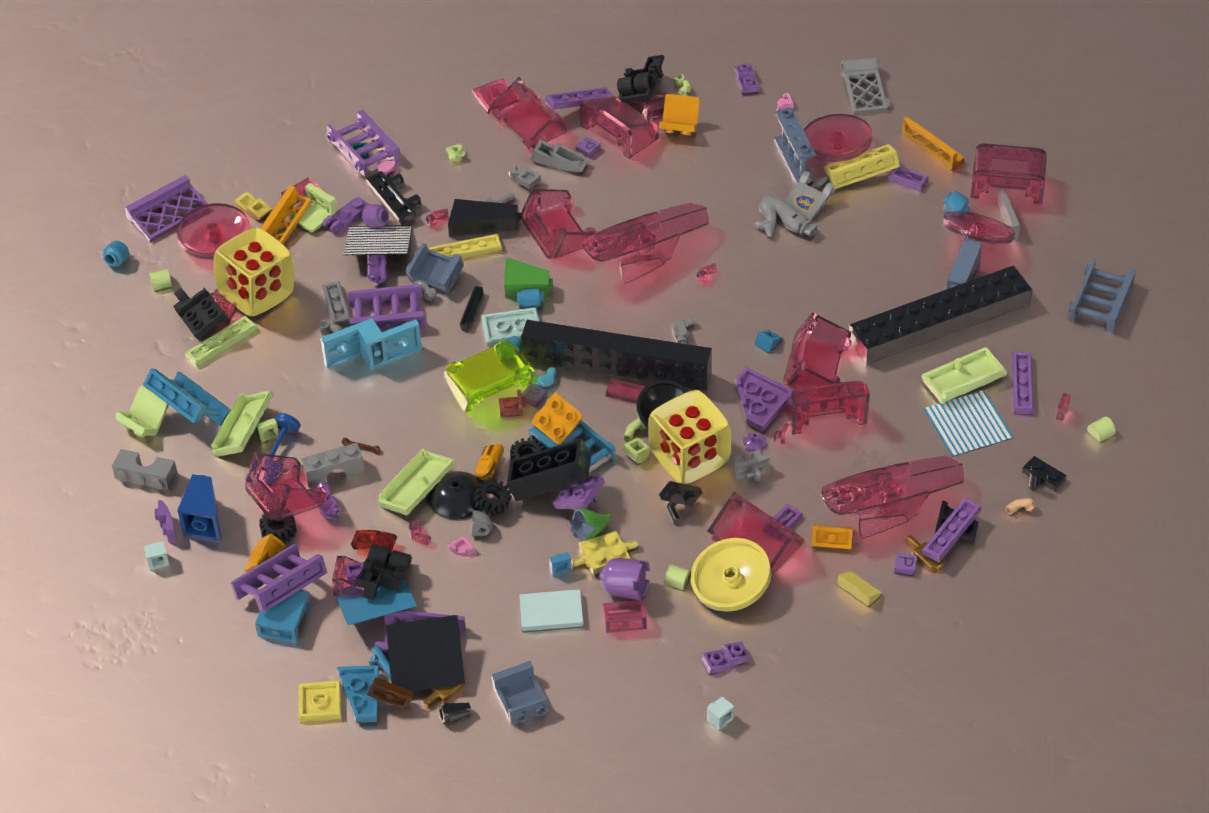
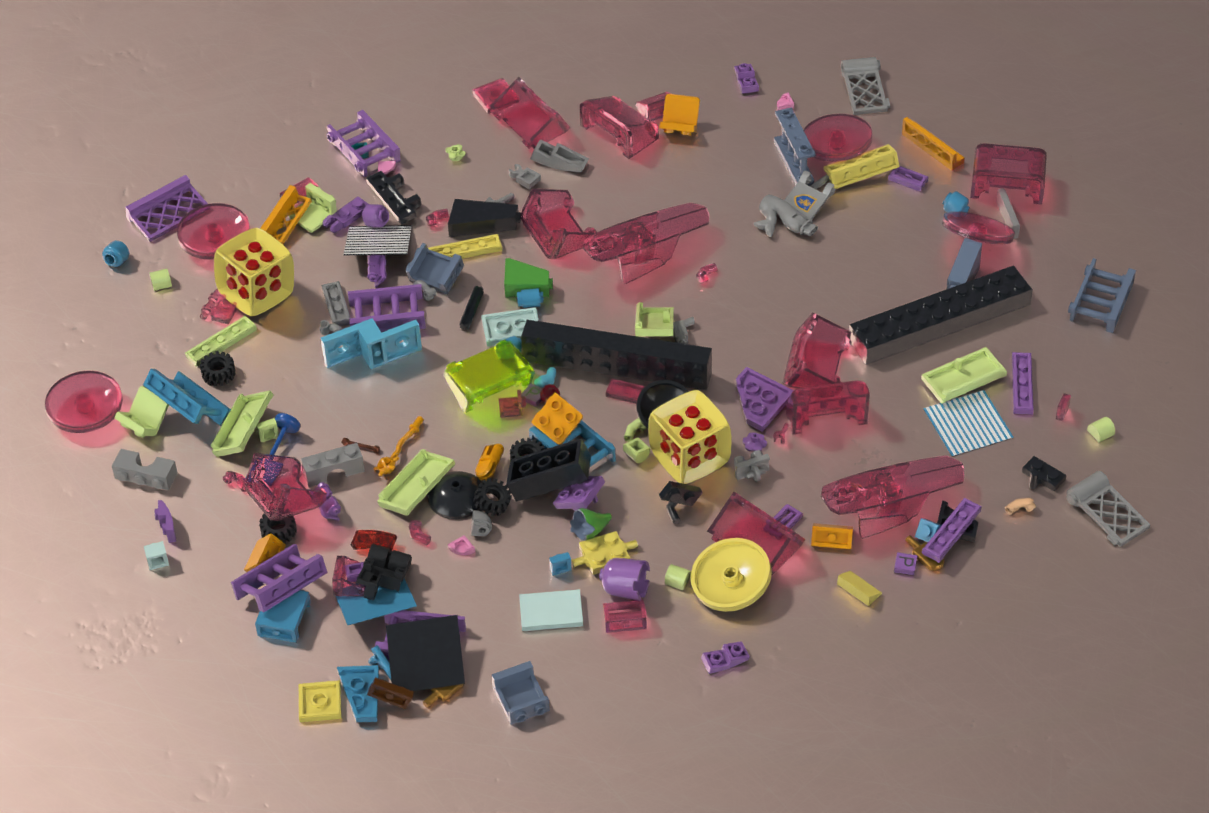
black plate [173,287,228,340] -> none
blue slope [177,474,222,541] -> none
light yellow slope [234,191,272,220] -> none
black cone [439,702,471,724] -> none
medium lavender tile [545,87,614,110] -> none
medium lavender tile [576,136,600,158] -> none
black plate [617,55,665,105] -> none
yellowish green arm [674,74,691,96] -> none
light aqua plate [707,697,734,730] -> none
dark azure slope [755,330,783,352] -> none
none -> clear pink dish [45,371,123,433]
none -> black tyre [200,351,236,386]
none -> clear pink arm [223,471,250,492]
none -> light orange piece [374,416,424,476]
none -> dark red tile [540,384,560,403]
none -> yellowish green container [635,302,674,336]
none -> dark azure plate [915,518,942,542]
none -> light grey piece [1066,471,1150,547]

